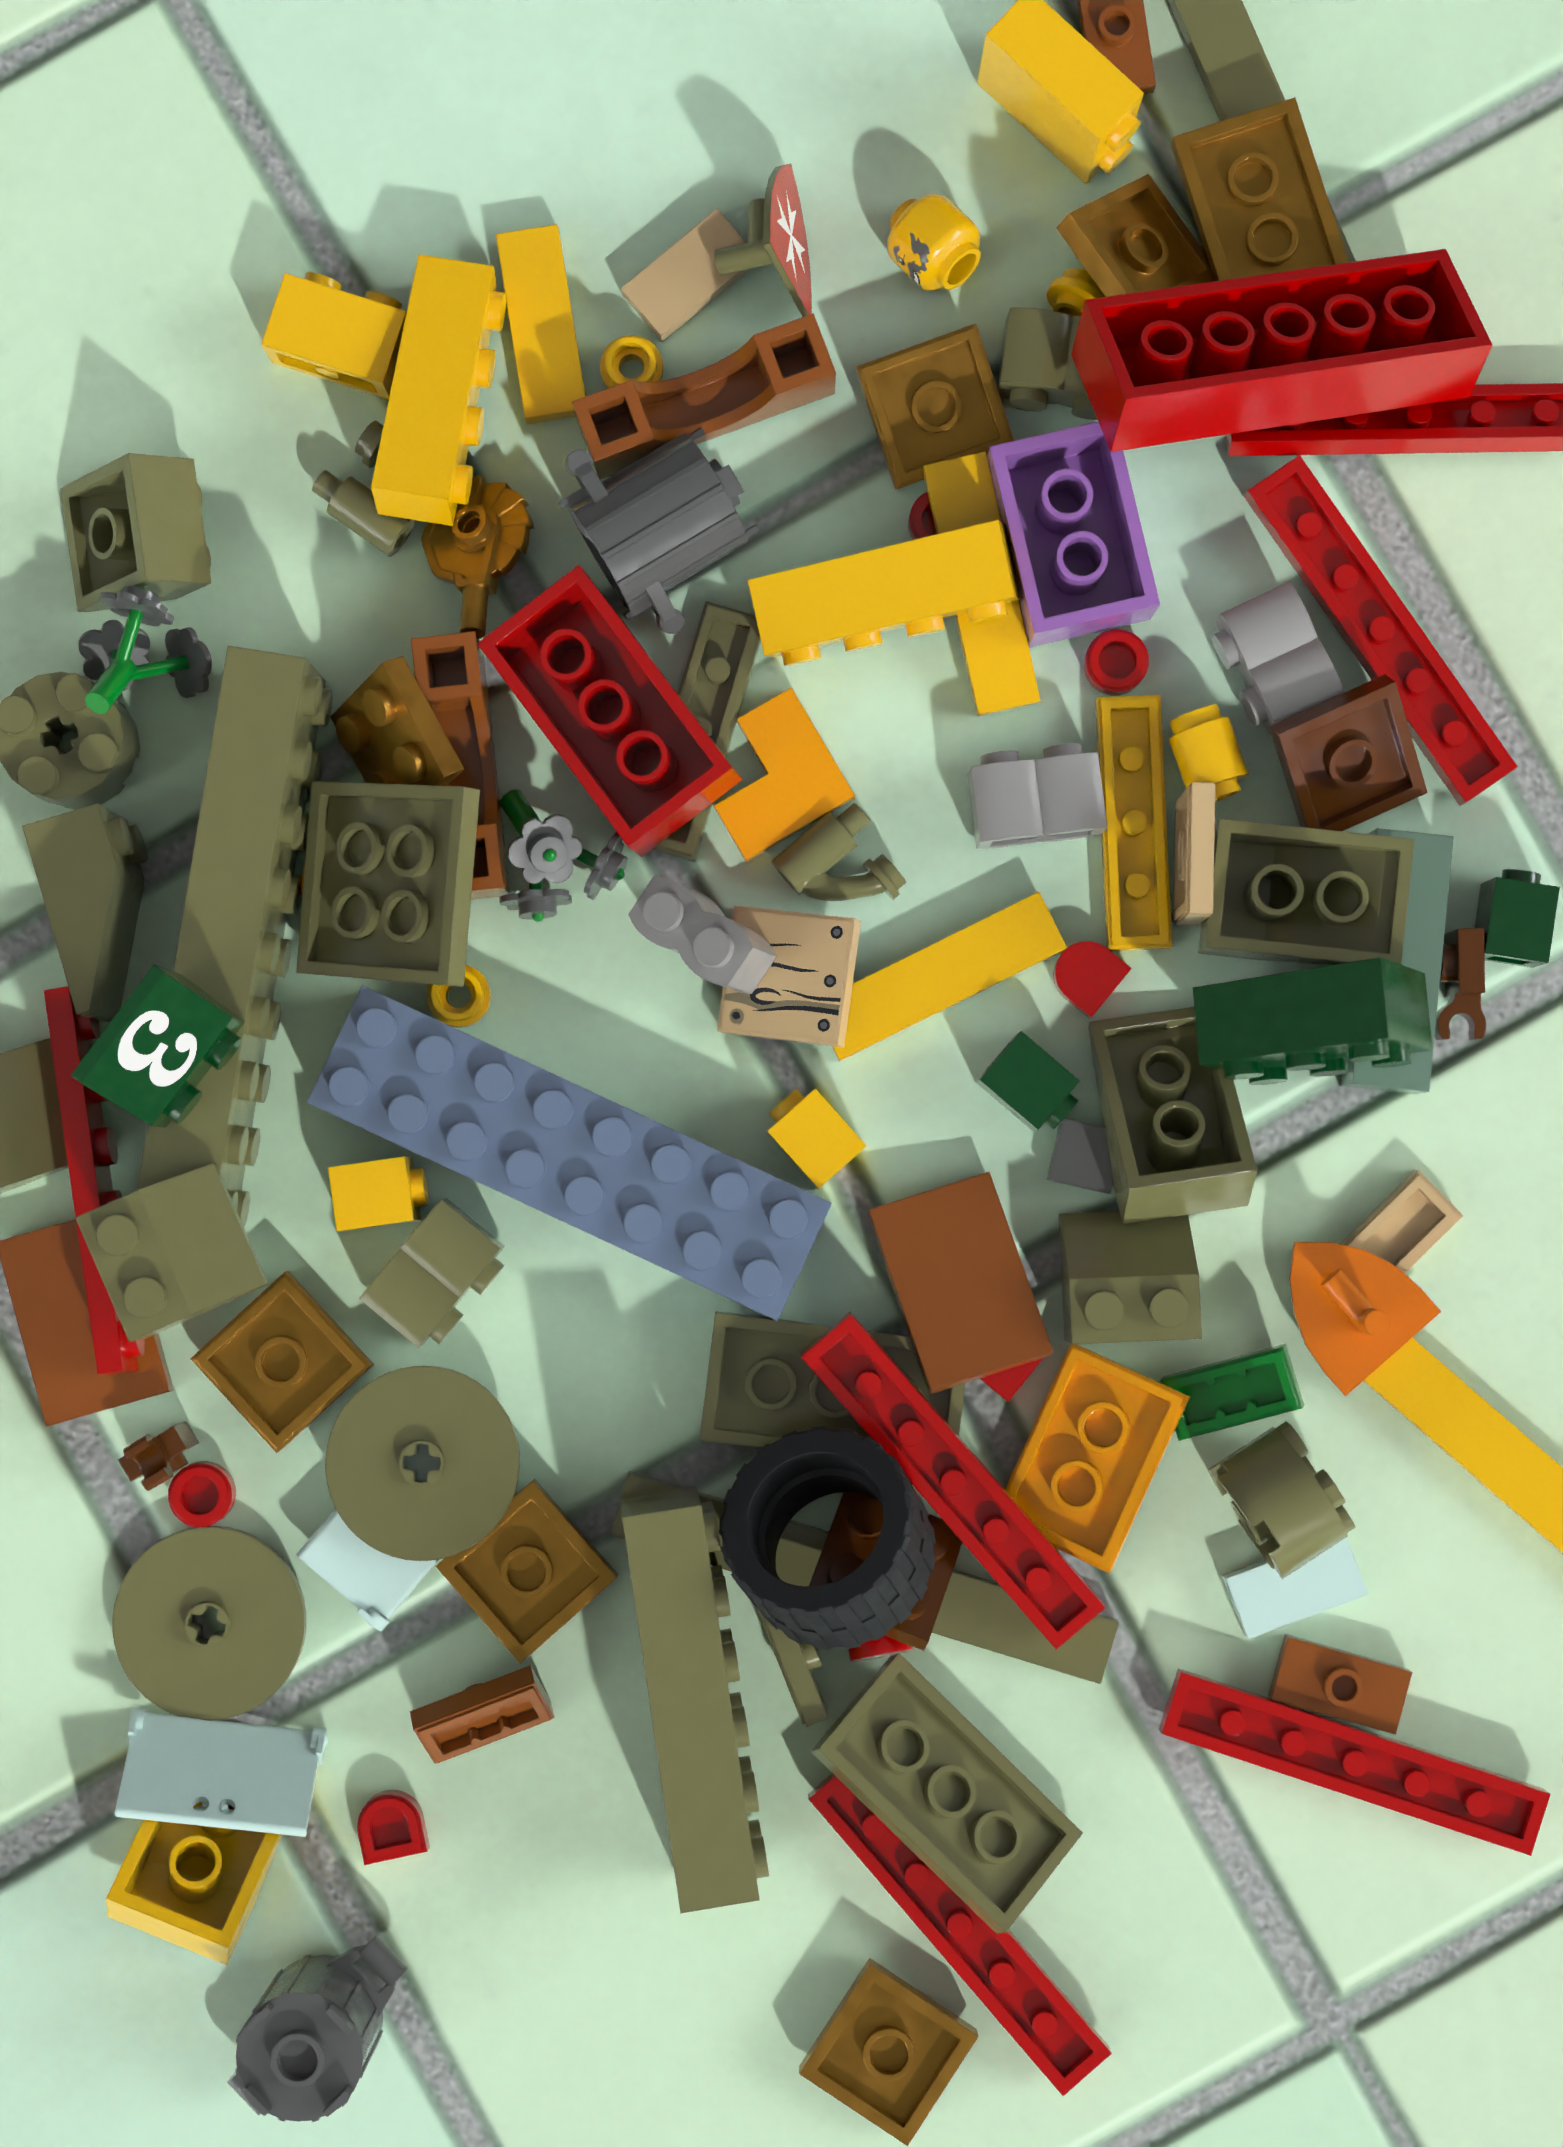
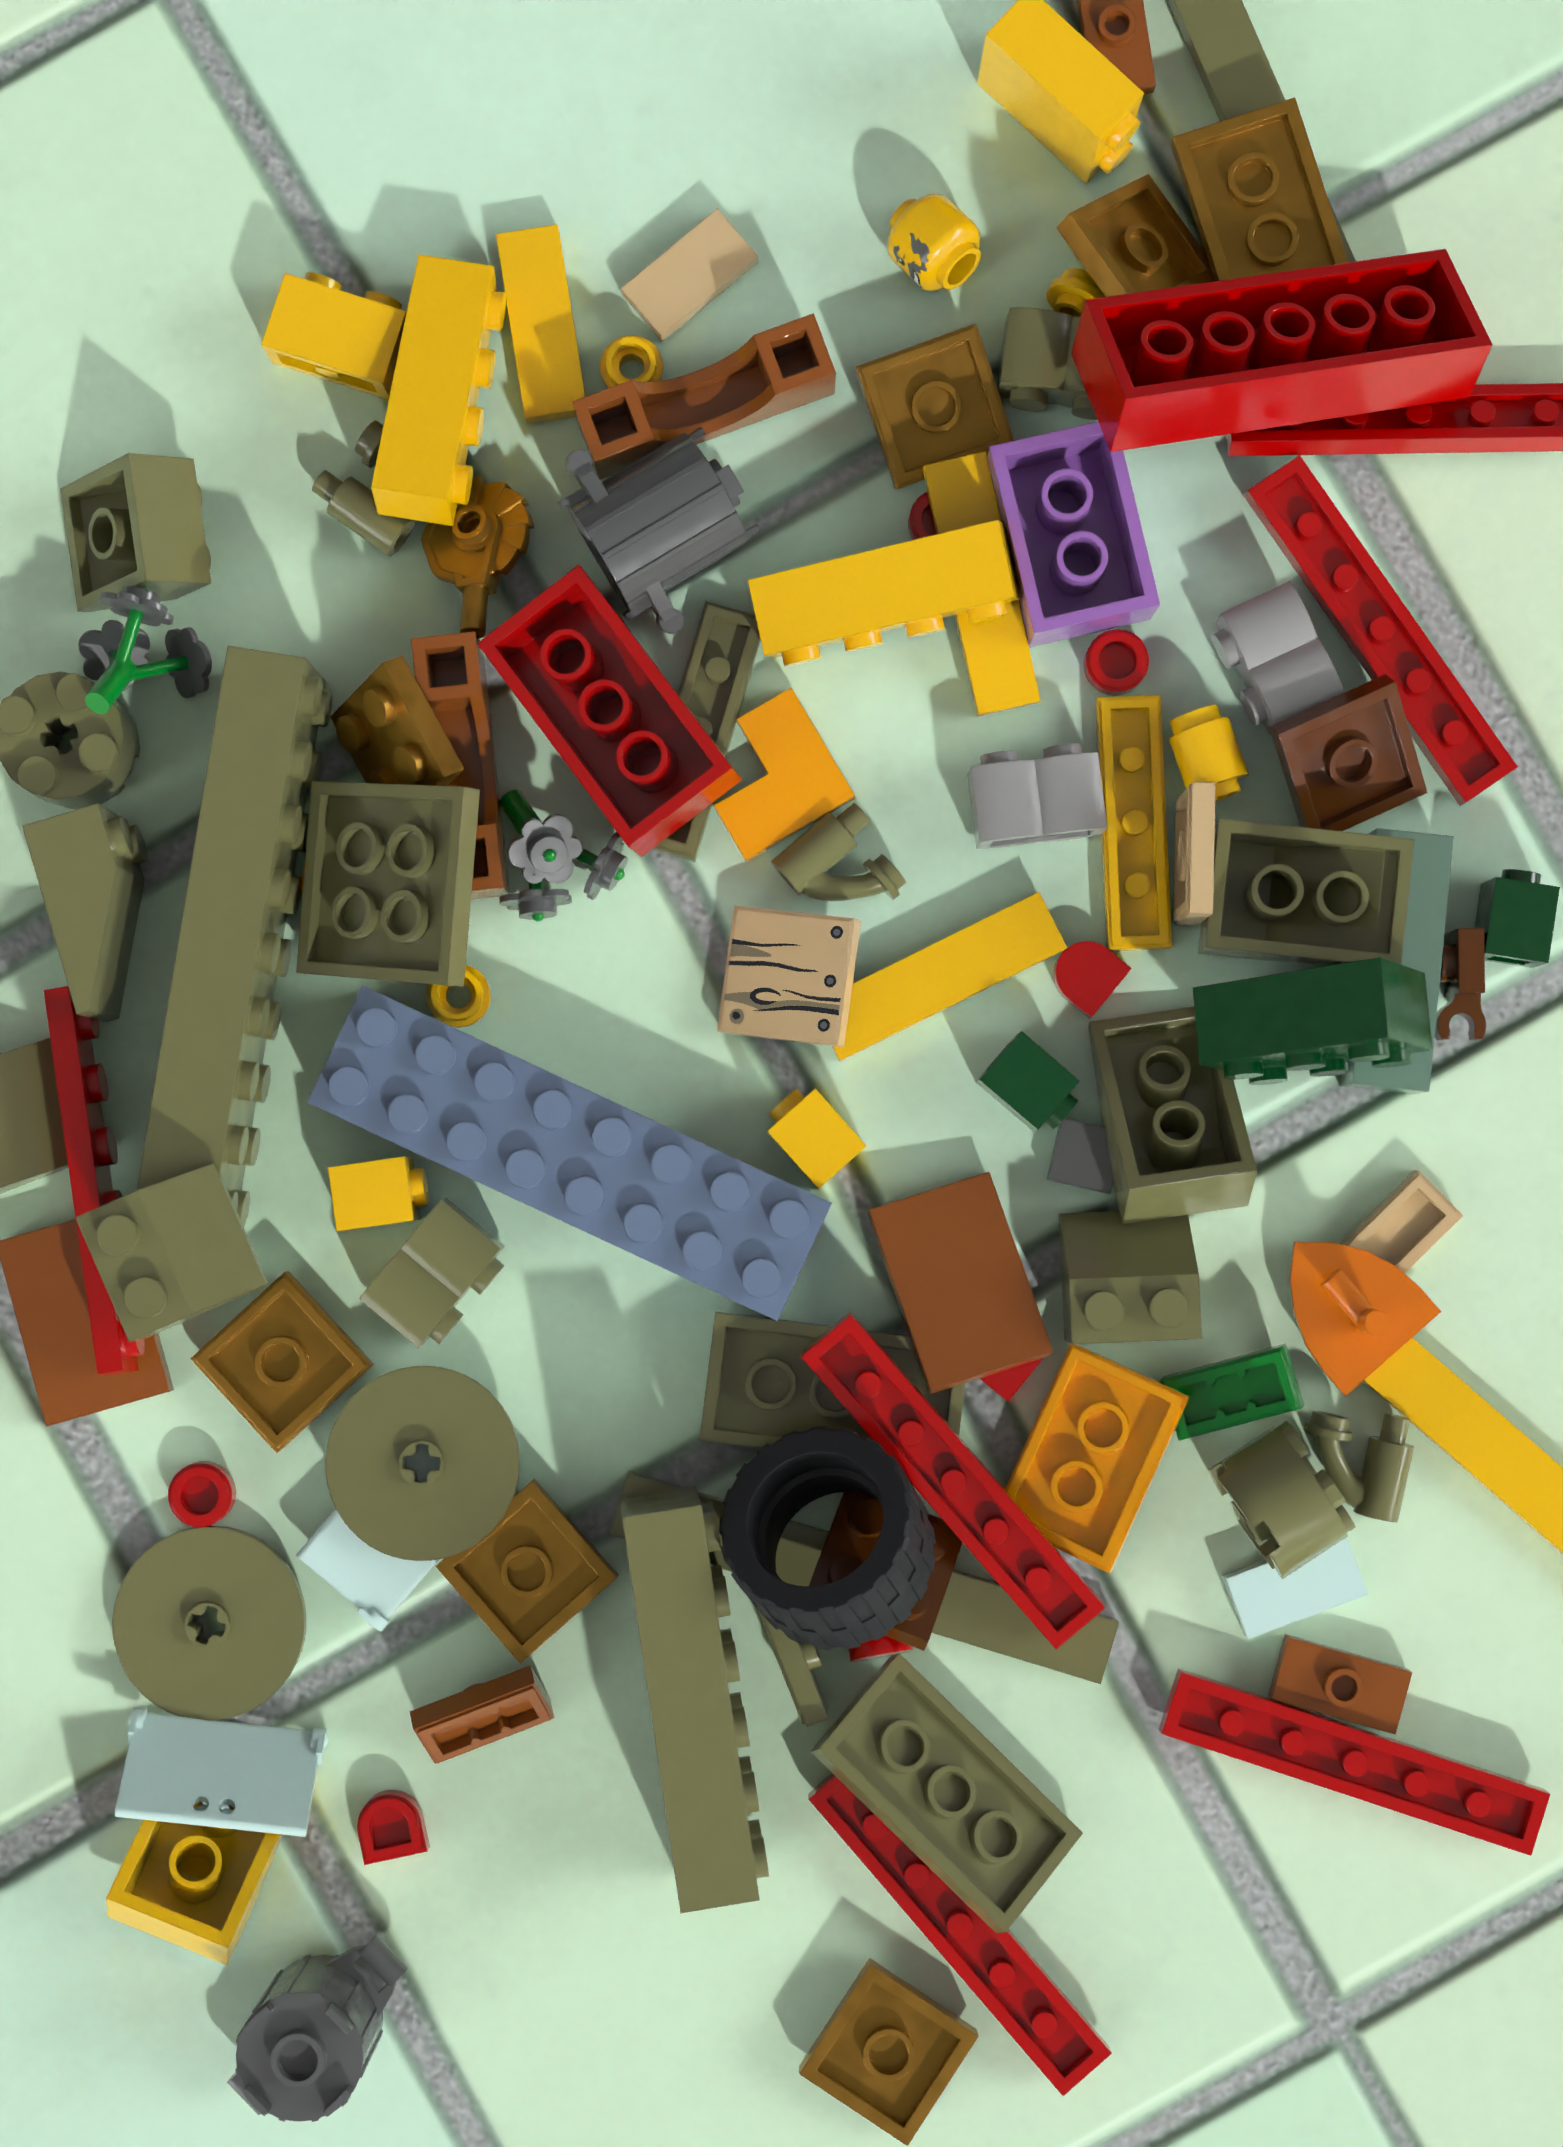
dark green slope [71,964,245,1128] -> none
reddish brown plate [118,1421,199,1491] -> none
light grey brick [628,876,776,994] -> none
shield [714,163,812,317] -> none
none -> olive plant [1303,1410,1414,1522]

